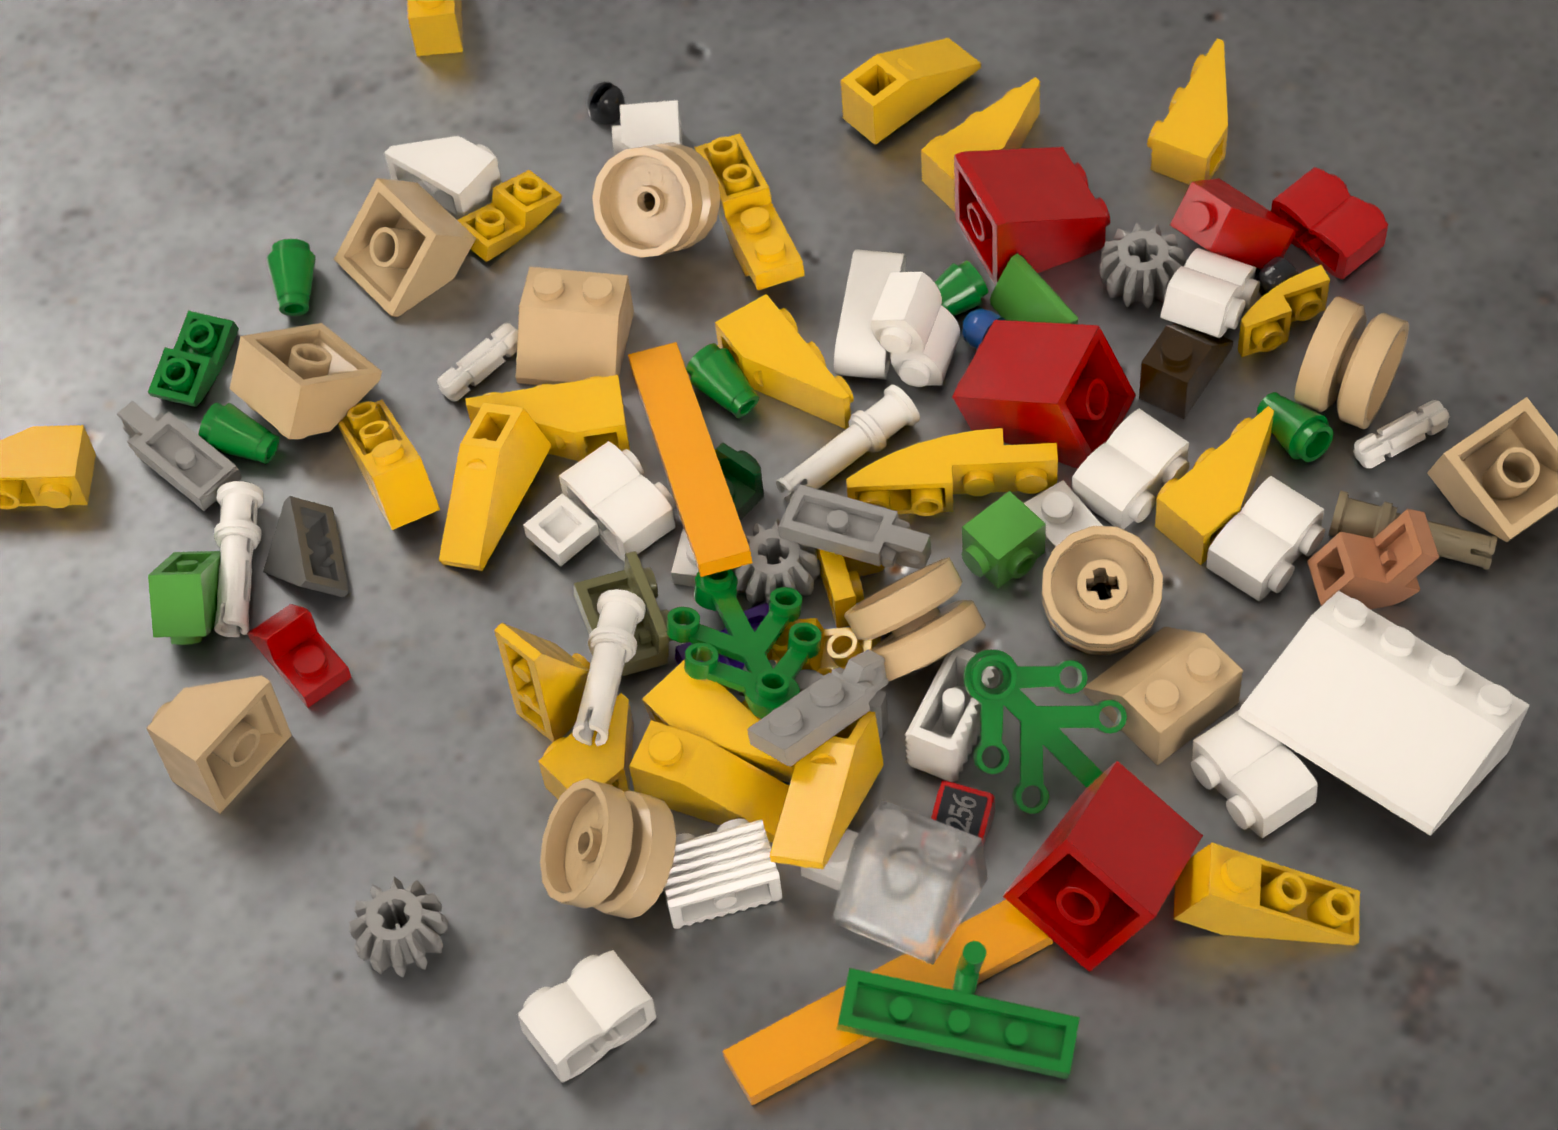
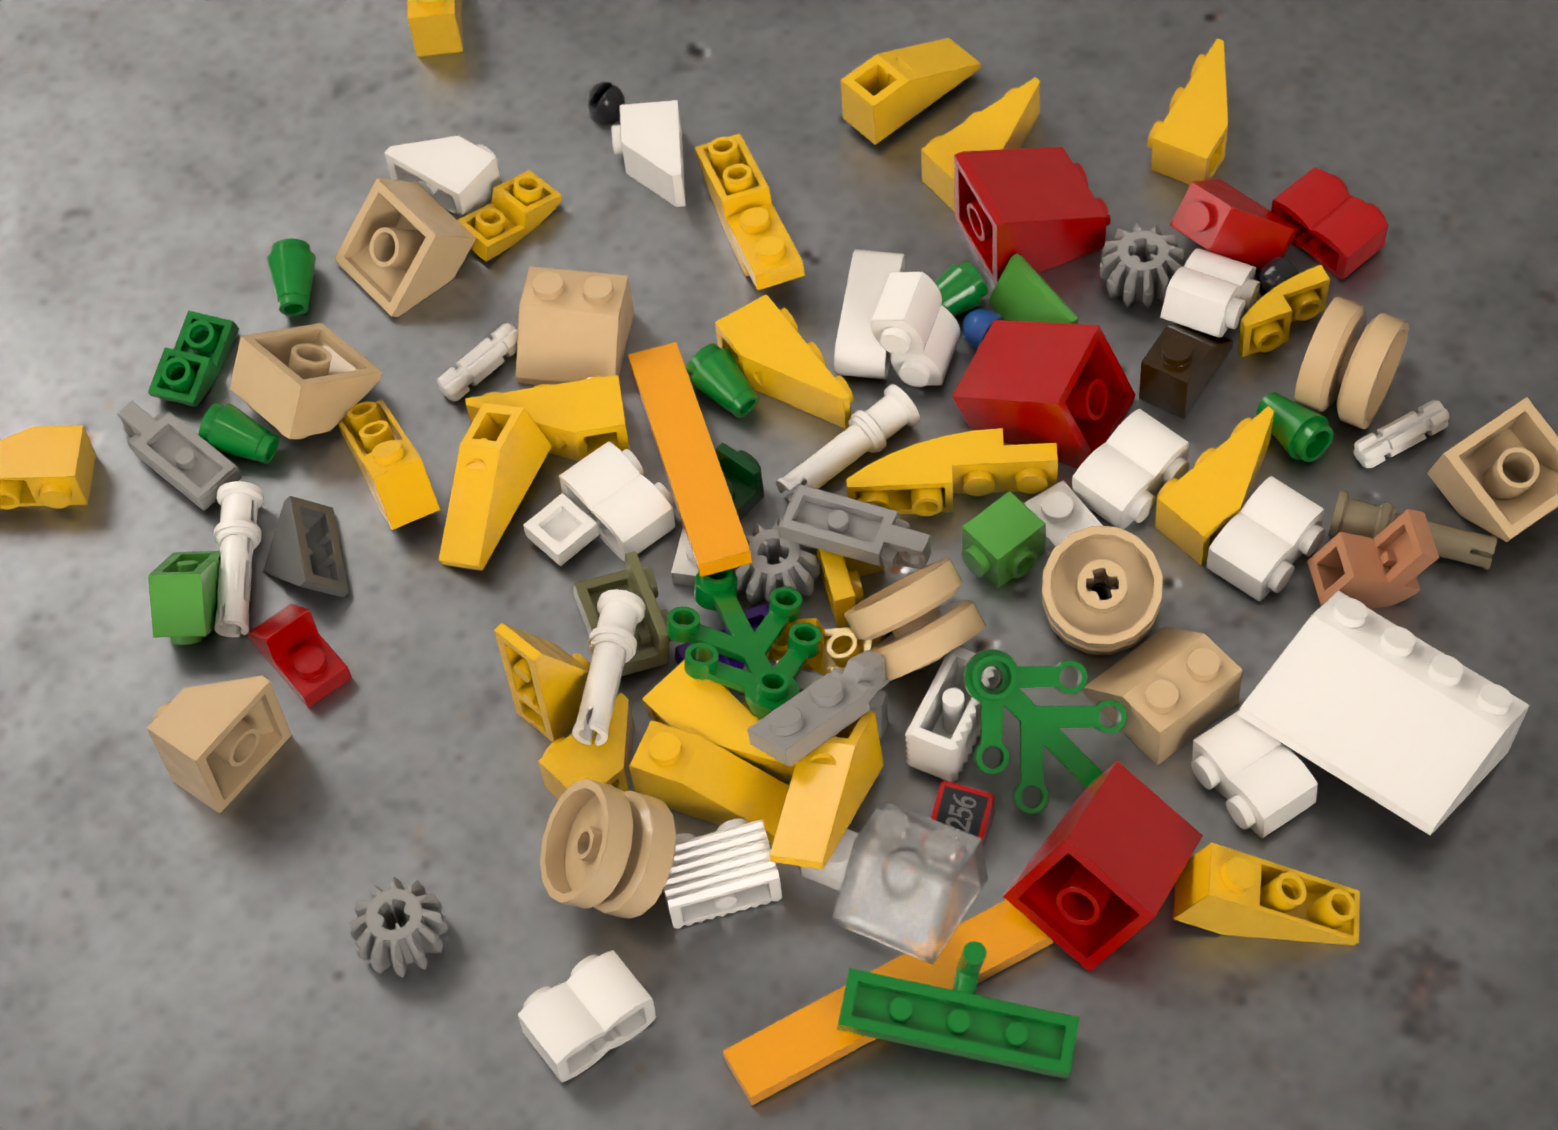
tan wheel [592,142,721,258] -> none

